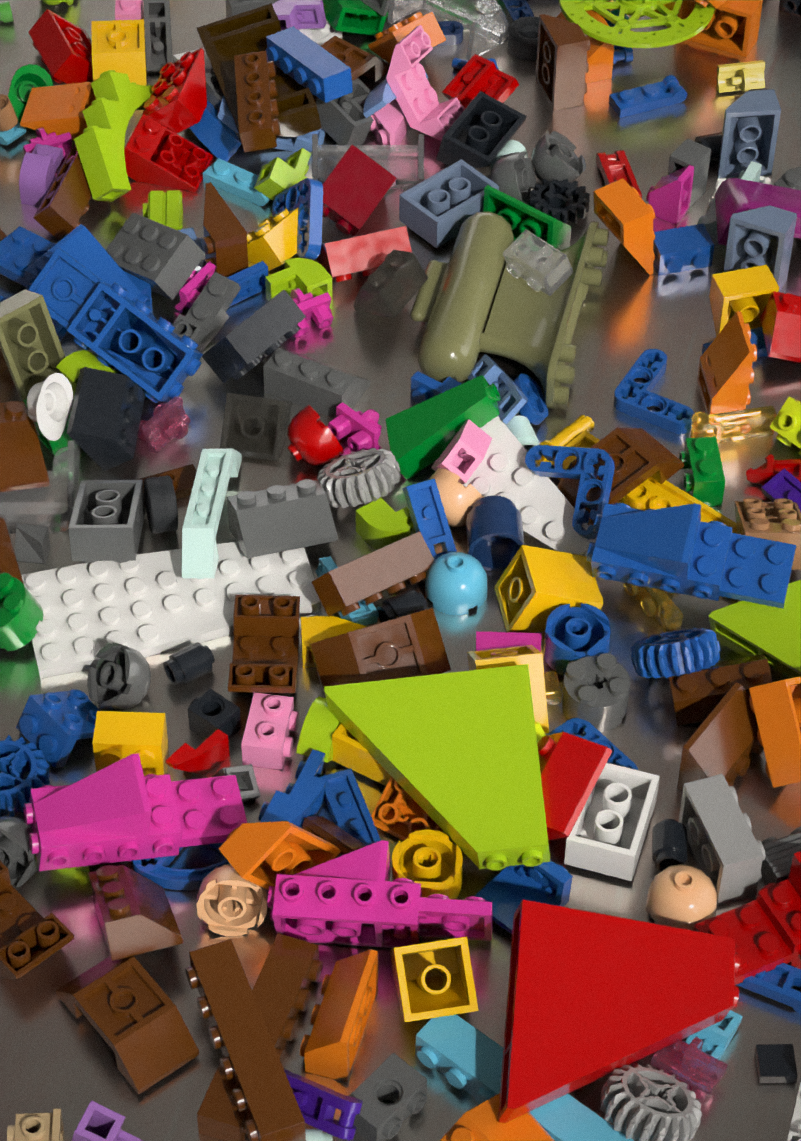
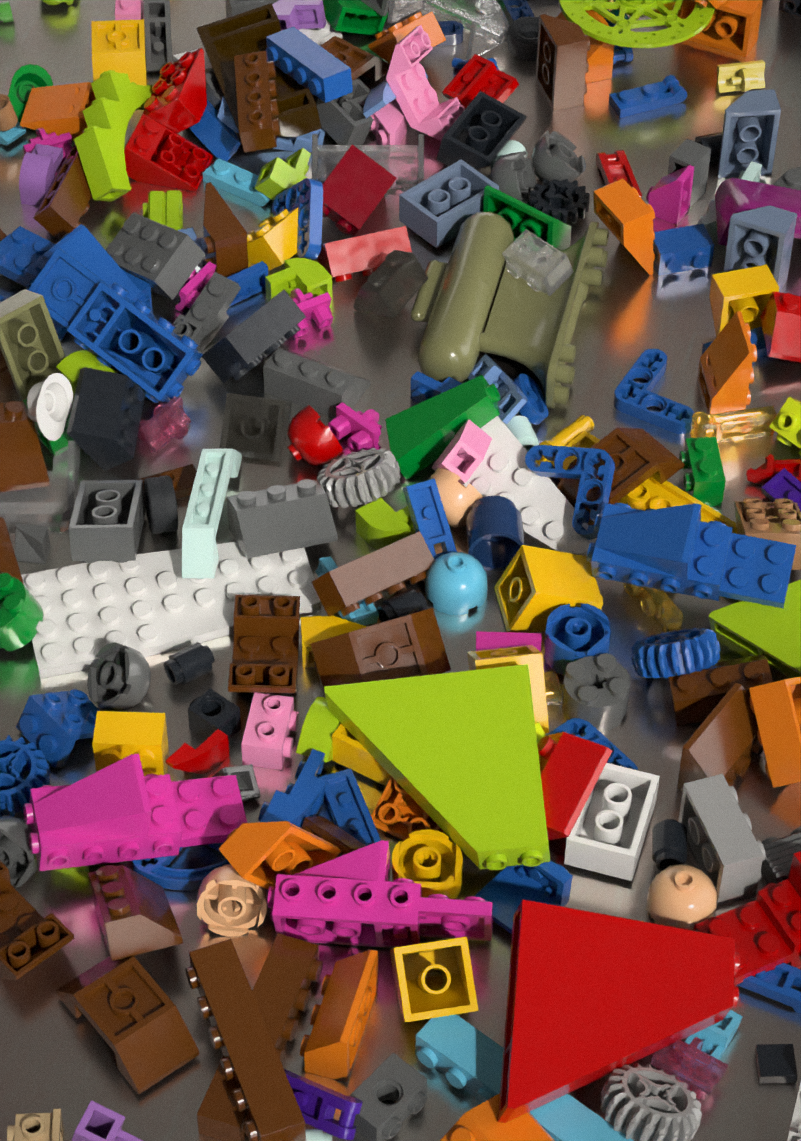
red slope [28,9,93,84] -> none

